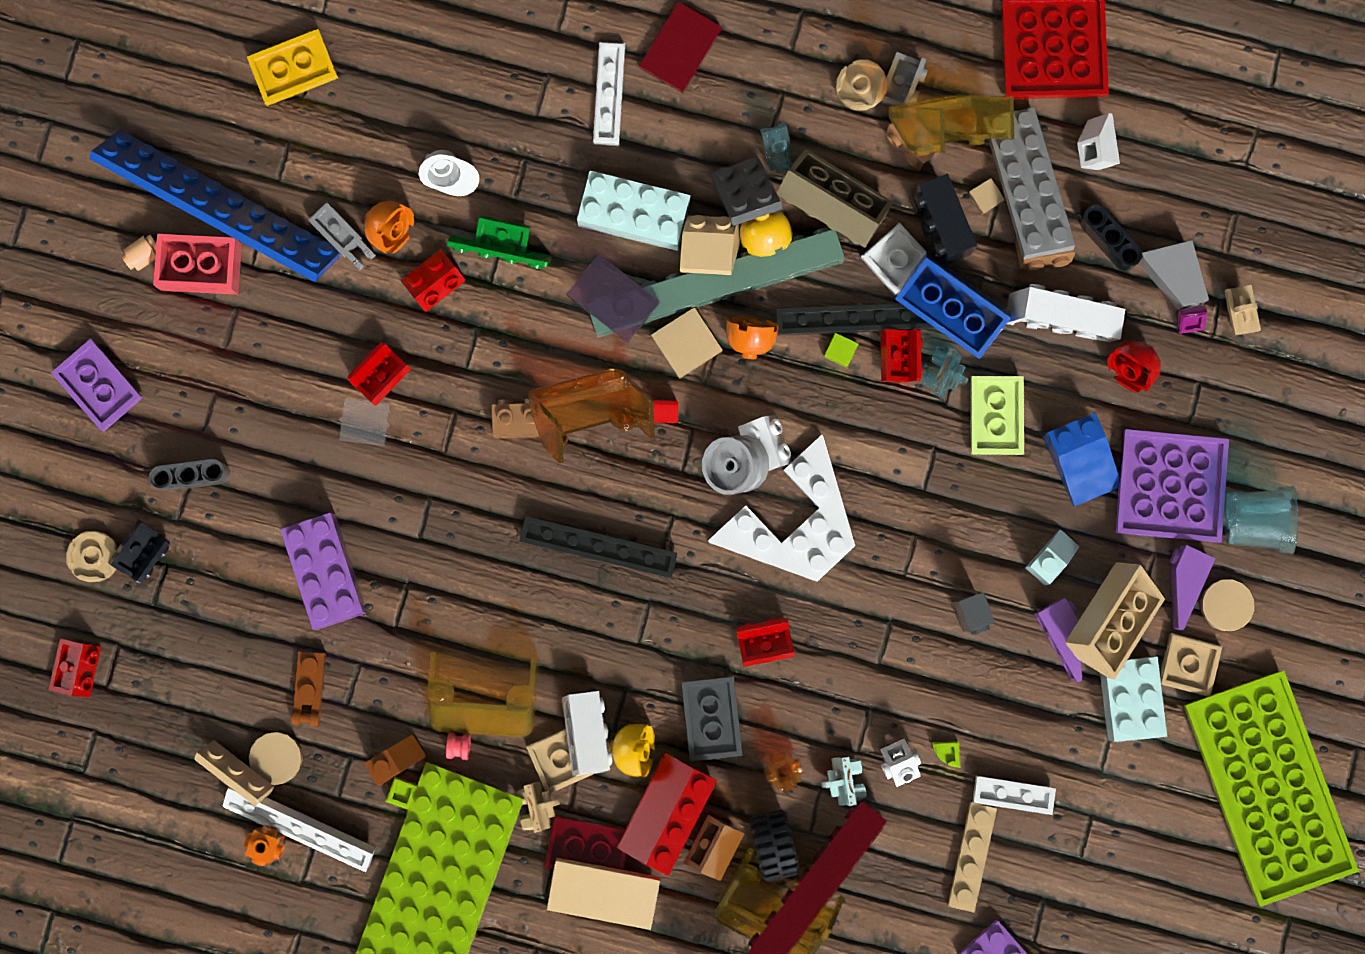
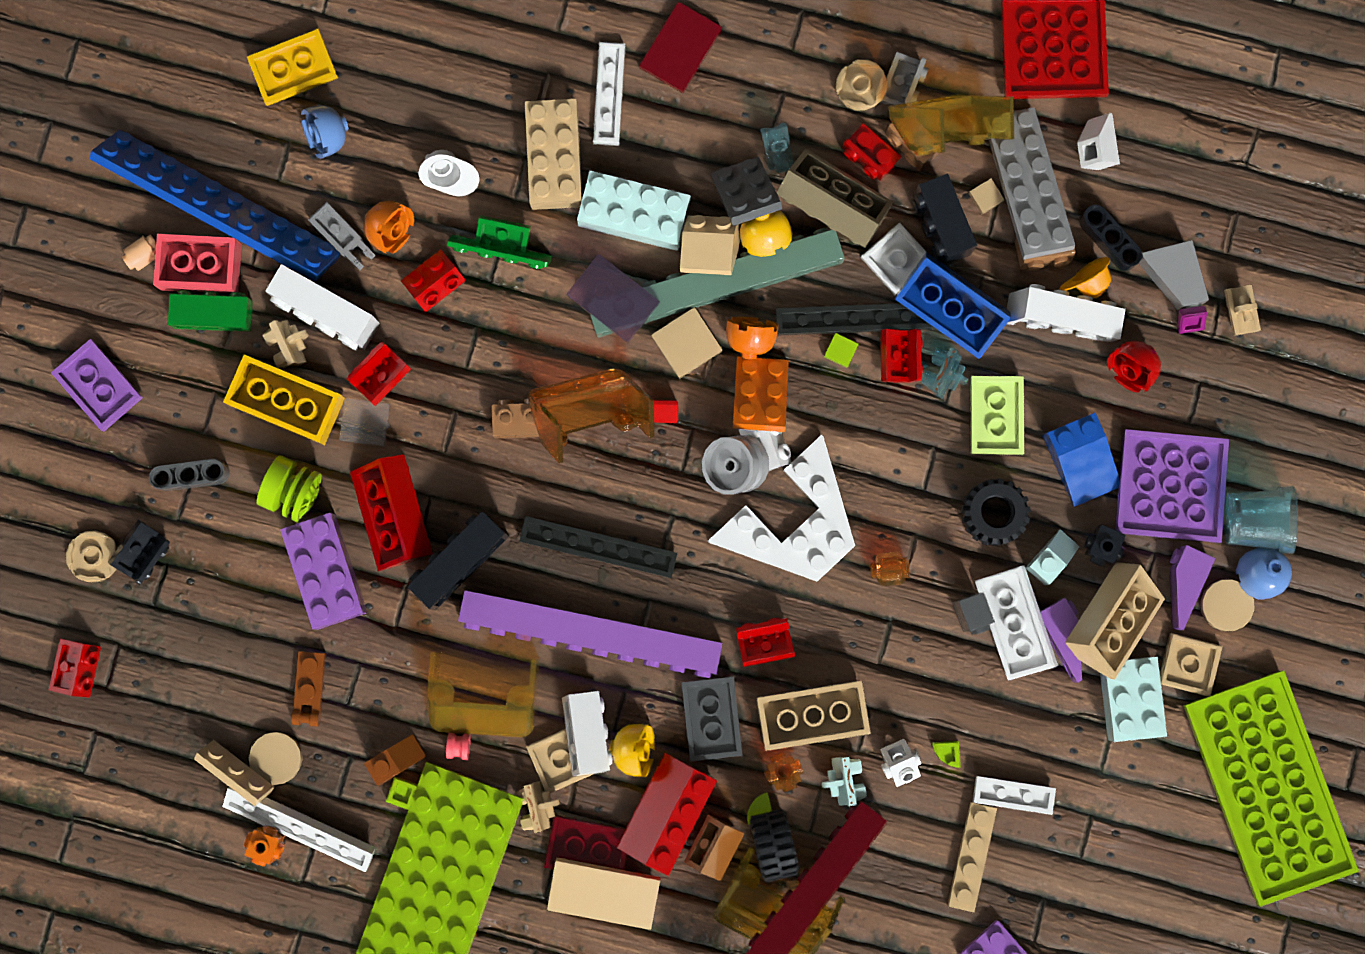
none -> green brick [168,290,253,332]
none -> yellow brick [223,355,345,445]
none -> lime wheel [257,455,322,523]
none -> tan hips [263,320,308,368]
none -> white brick [266,264,380,350]
none -> medium blue cylinder [301,105,348,159]
none -> red slope [350,454,433,571]
none -> black brick [407,511,509,611]
none -> medium lavender brick [458,591,723,678]
none -> tan brick [525,99,583,210]
none -> orange plate [733,357,789,432]
none -> lime tile [747,792,772,824]
none -> tan brick [756,681,871,751]
none -> red bracket [842,123,901,181]
none -> clear orange head [870,551,910,587]
none -> black tyre [961,479,1031,546]
none -> white tile [975,565,1058,680]
none -> light orange piece [1059,257,1112,299]
none -> black brick [1084,525,1126,567]
none -> medium blue cylinder [1236,547,1292,600]

